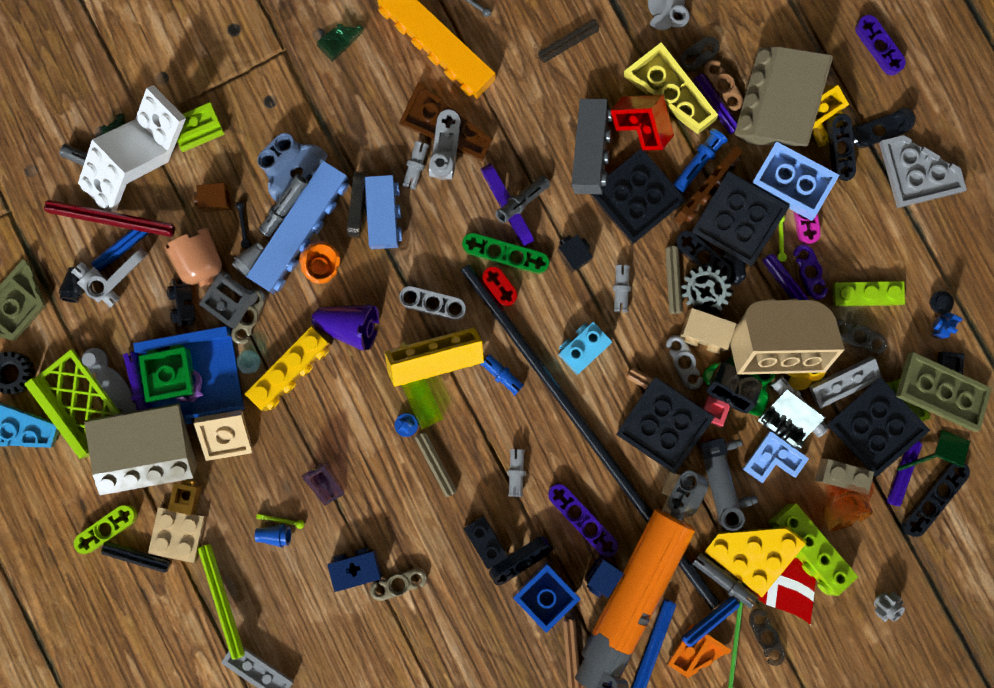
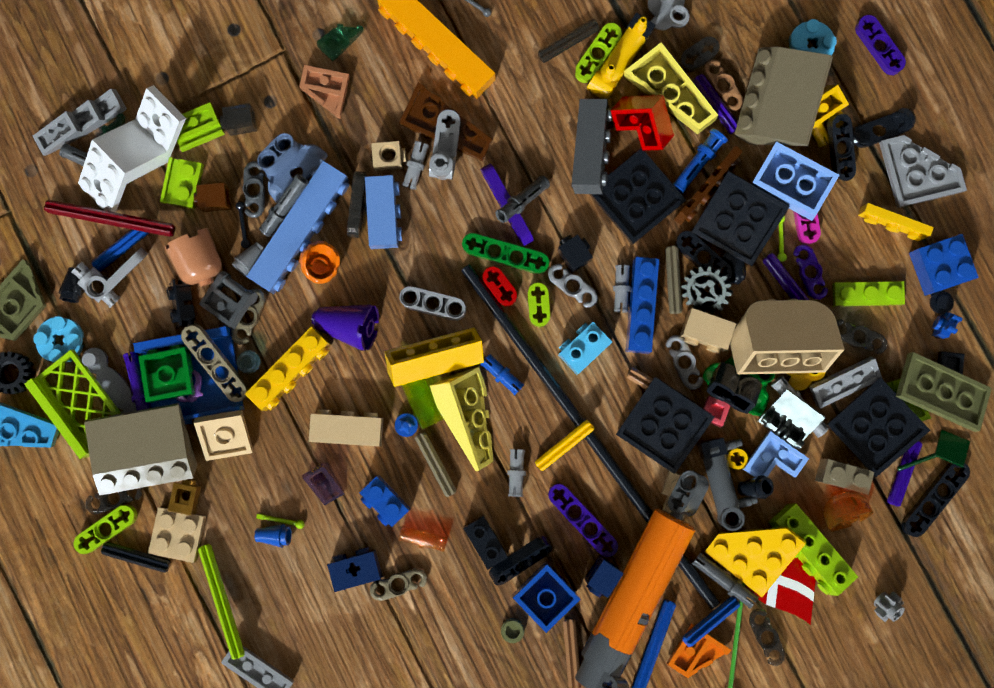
none -> light grey slope [33,89,127,156]
none -> medium azure plate [33,316,84,362]
none -> clear smoke piece [85,488,143,514]
none -> lime plate [160,157,204,209]
none -> dark tan beam [181,324,248,402]
none -> clear smoke brick [220,103,257,136]
none -> dark grey piece [243,161,266,218]
none -> nougat wing [299,65,350,119]
none -> tan brick [309,409,384,446]
none -> blue brick [359,475,411,527]
none -> tan brick [371,141,406,171]
none -> clear orange pin [398,526,448,552]
none -> light yellow wedge [430,367,494,471]
none -> olive tile [501,618,524,643]
none -> lime beam [527,283,550,327]
none -> yellow axle [535,420,594,471]
none -> light grey piece [548,264,598,308]
none -> lime beam [575,23,622,83]
none -> yellow piece [587,12,656,100]
none -> blue brick [625,257,659,354]
none -> yellow bush [726,448,748,470]
none -> black cone [738,475,774,499]
none -> medium azure plate [789,19,837,56]
none -> yellow plate [858,203,934,241]
none -> blue brick [909,234,979,296]

